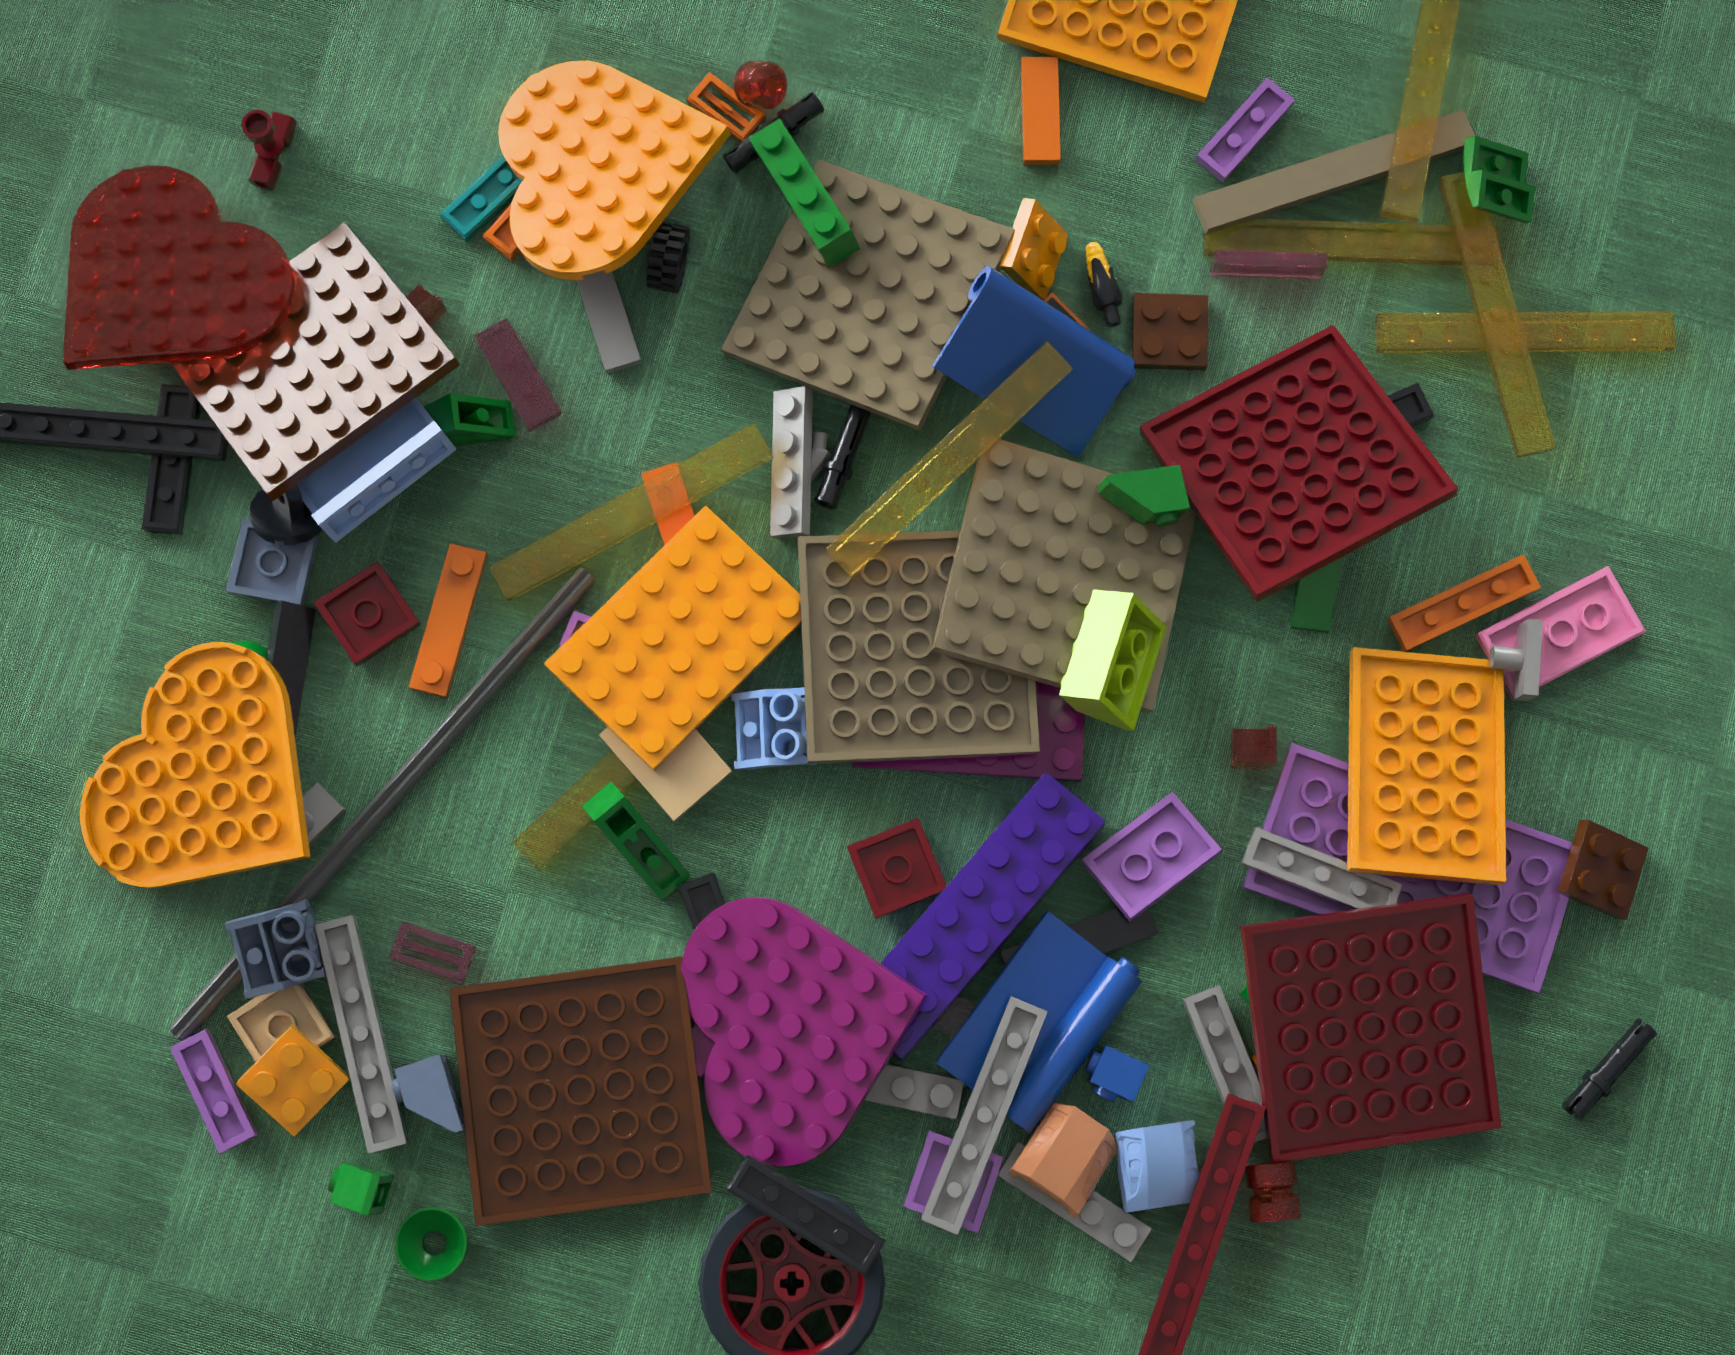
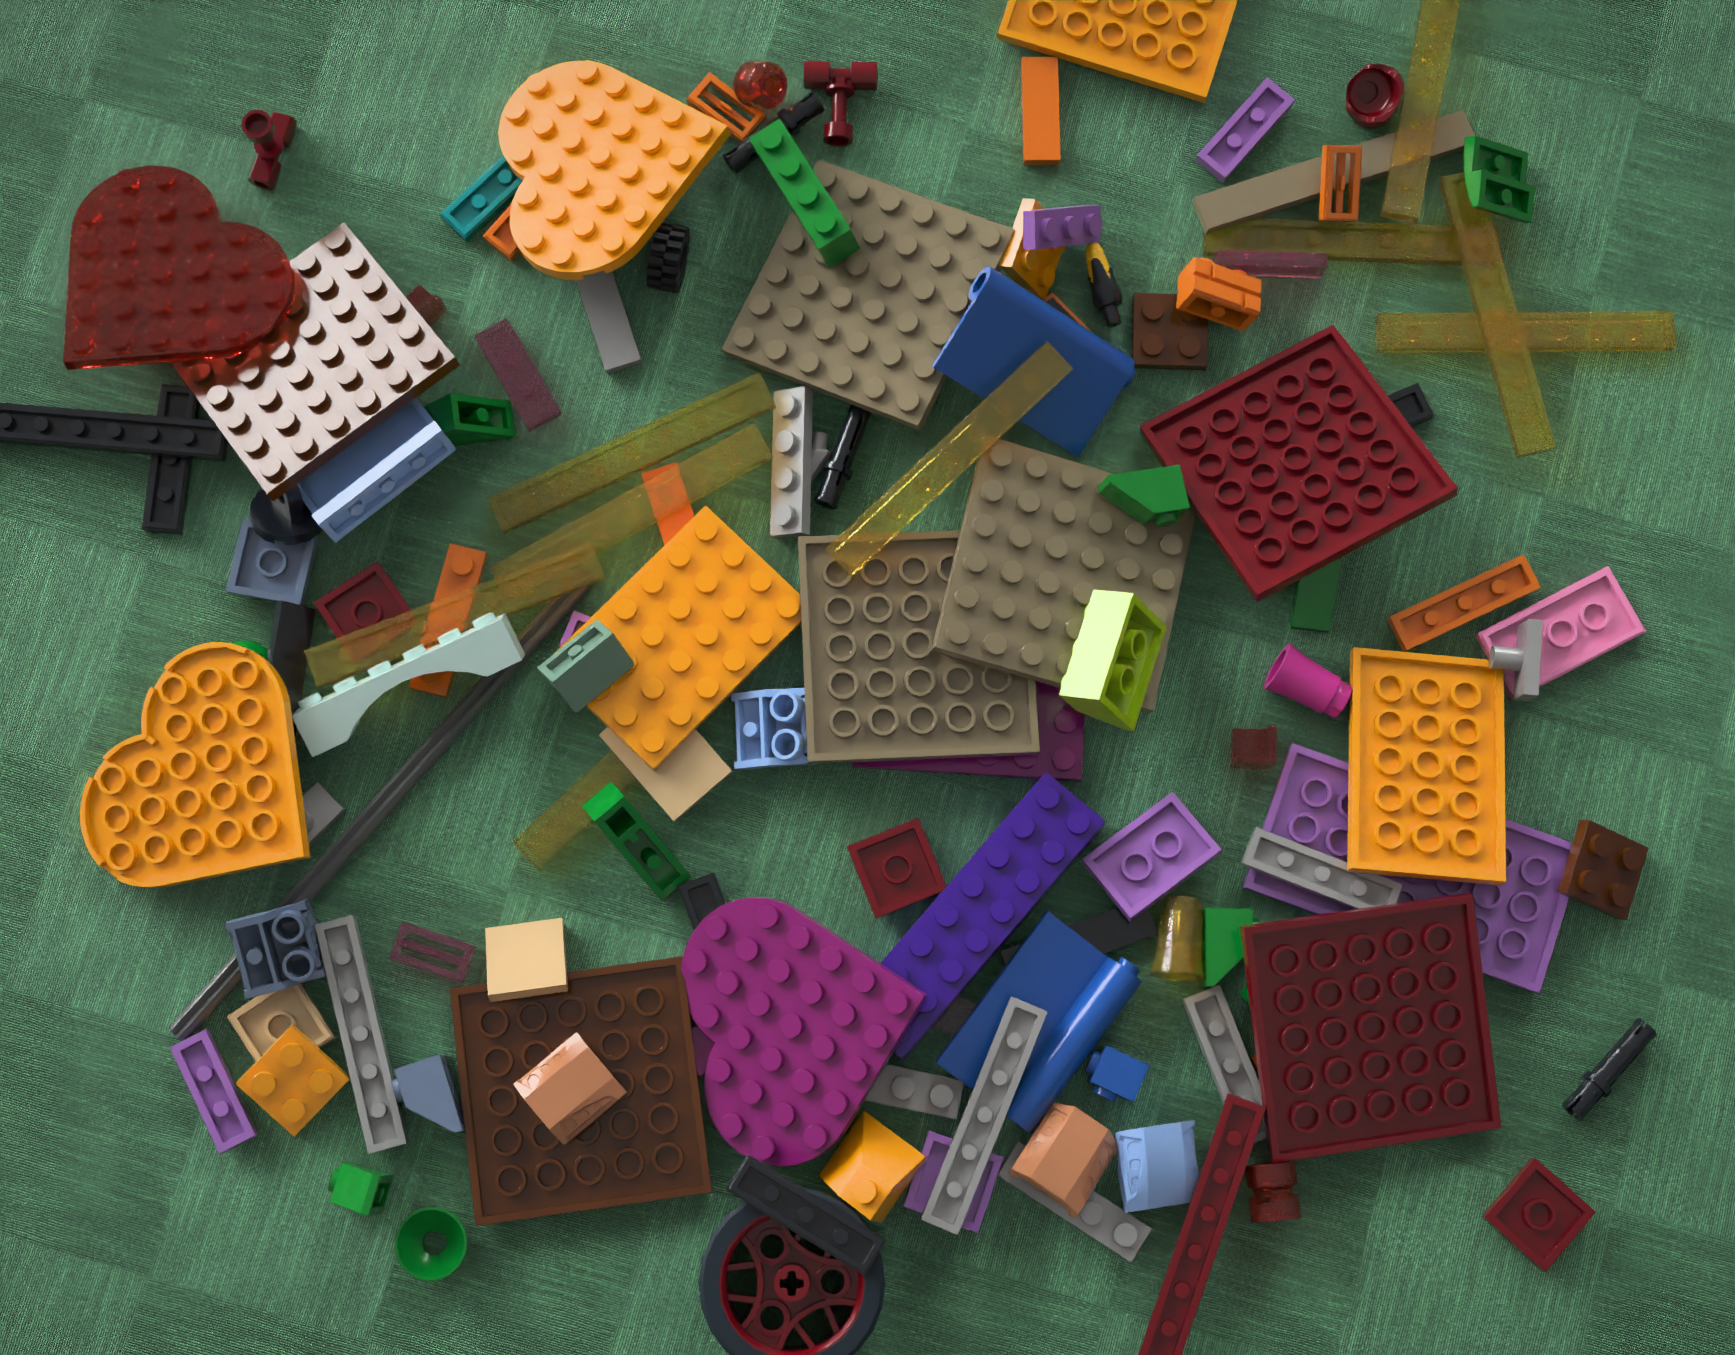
none -> light aqua arch [292,612,525,757]
none -> clear yellow tile [304,542,606,688]
none -> tan tile [485,918,568,1002]
none -> clear yellow tile [487,372,776,534]
none -> nougat slope [513,1032,628,1145]
none -> sand green panel [537,619,634,712]
none -> dark red bar [803,61,878,147]
none -> light orange slope [818,1111,927,1223]
none -> medium lavender plate [1023,205,1102,250]
none -> clear yellow plant [1150,896,1205,981]
none -> orange brick [1176,257,1262,332]
none -> green slope [1200,908,1259,988]
none -> dark pink plant [1263,643,1352,719]
none -> orange tile [1318,145,1362,222]
none -> dark red hair [1346,63,1404,129]
none -> dark red plate [1481,1158,1596,1272]

